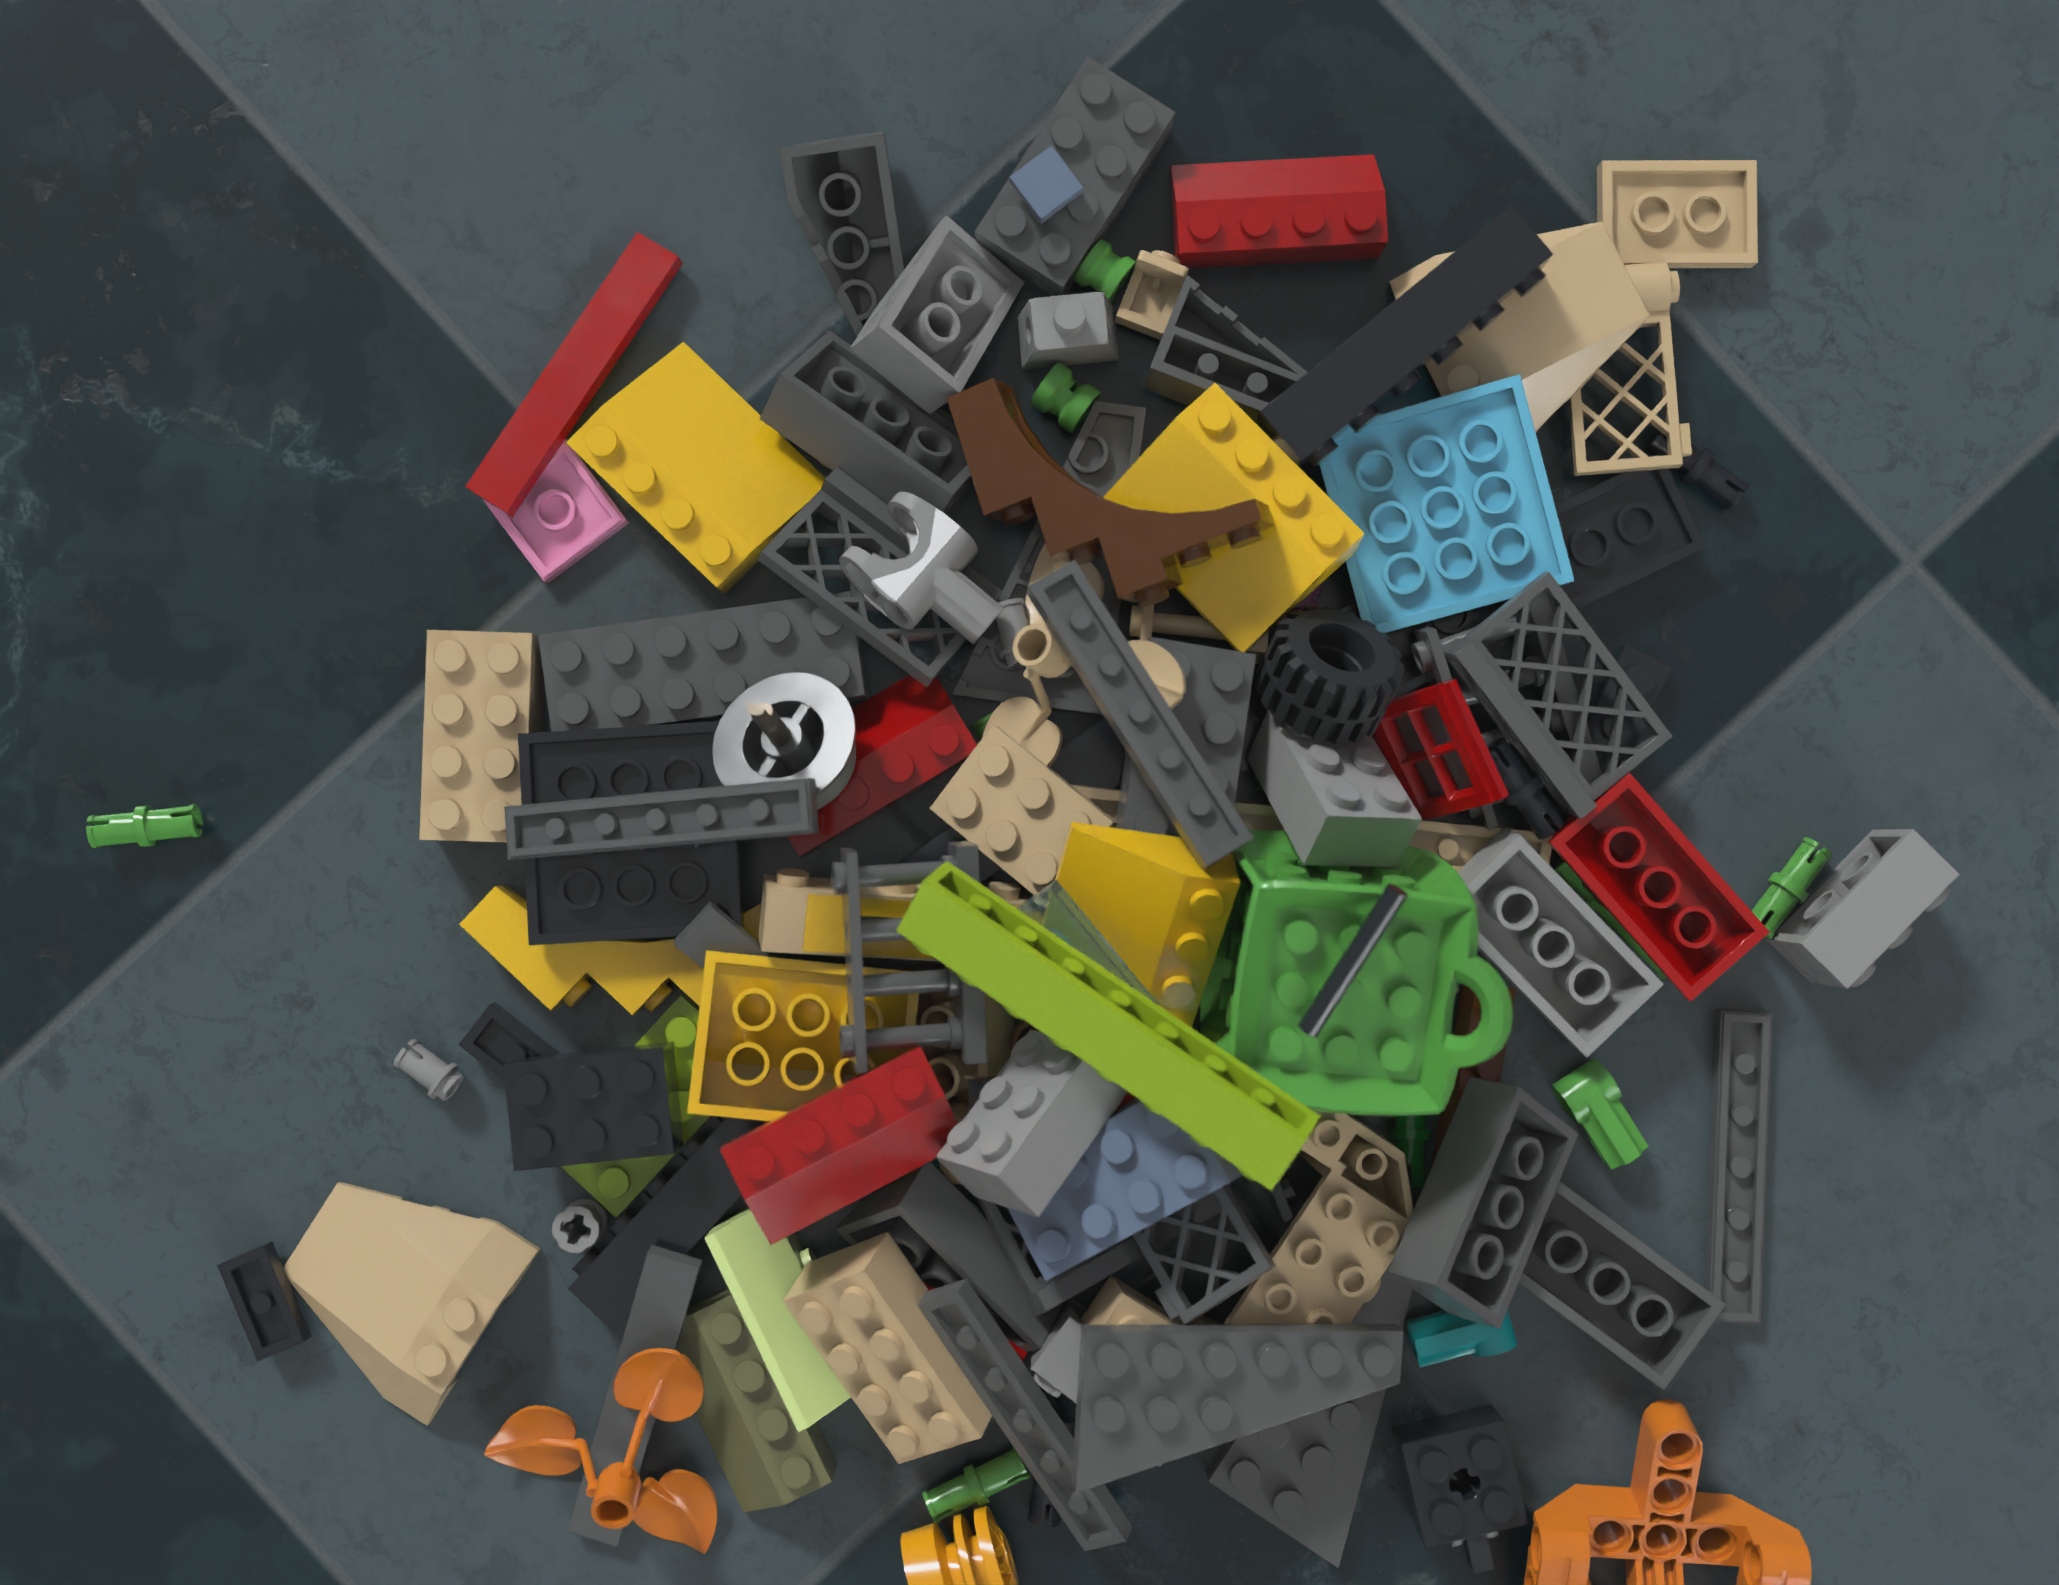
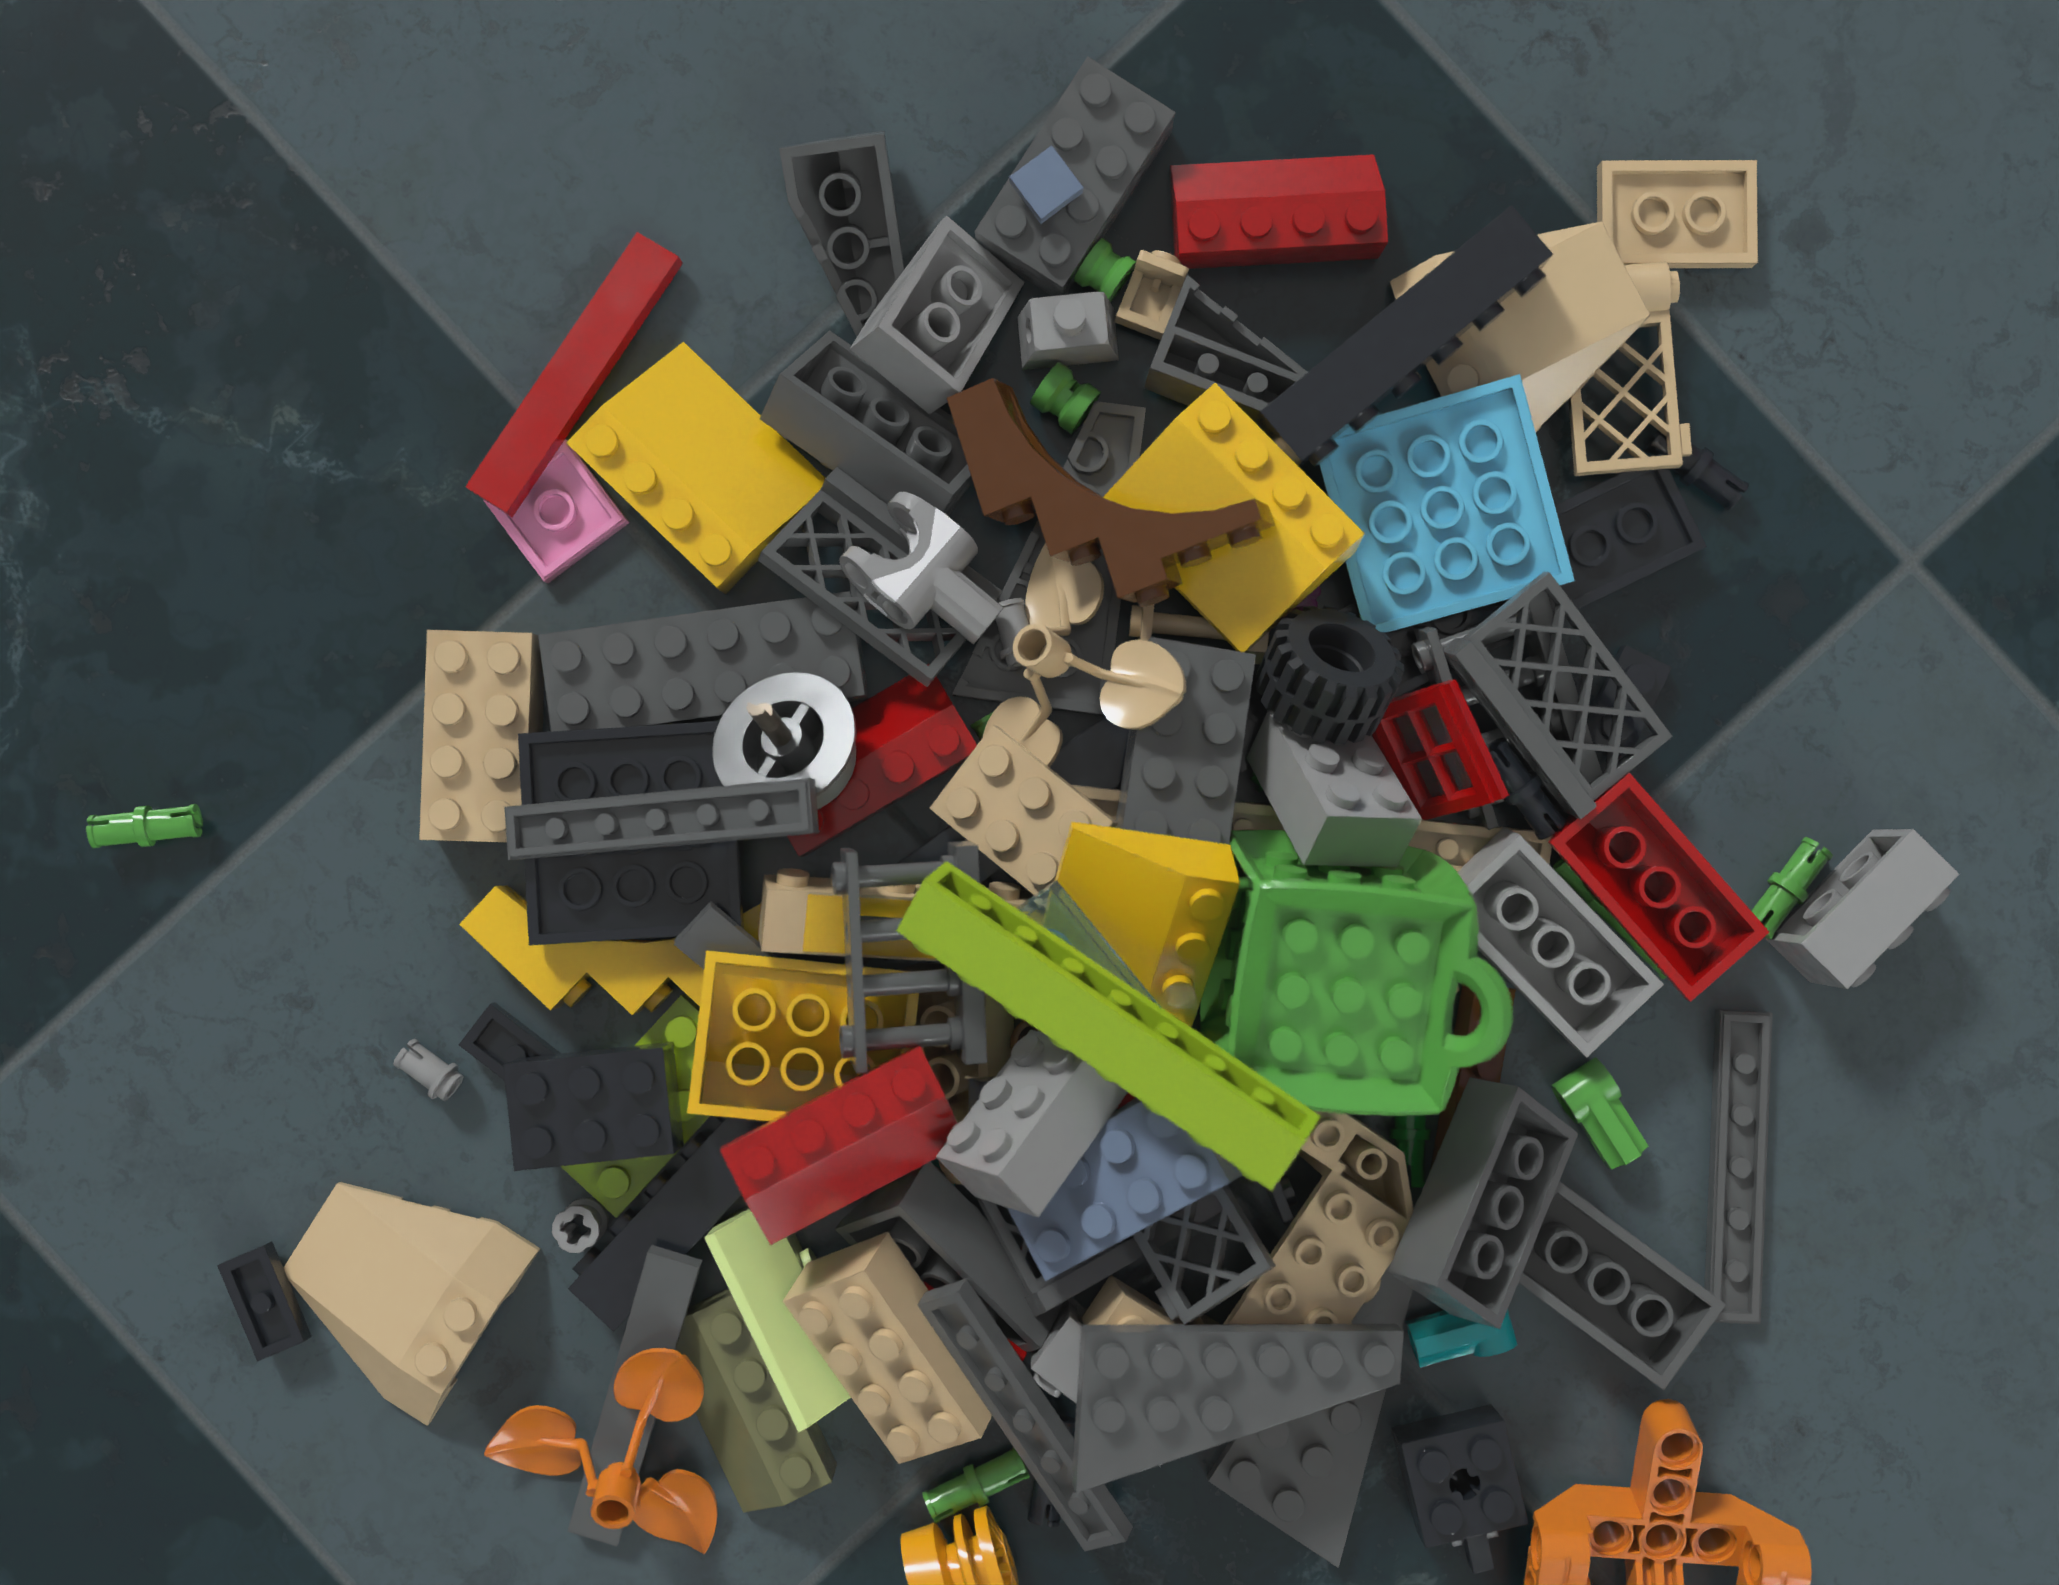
dark grey plate [1026,560,1253,870] -> none
black bar [1298,883,1408,1038] -> none

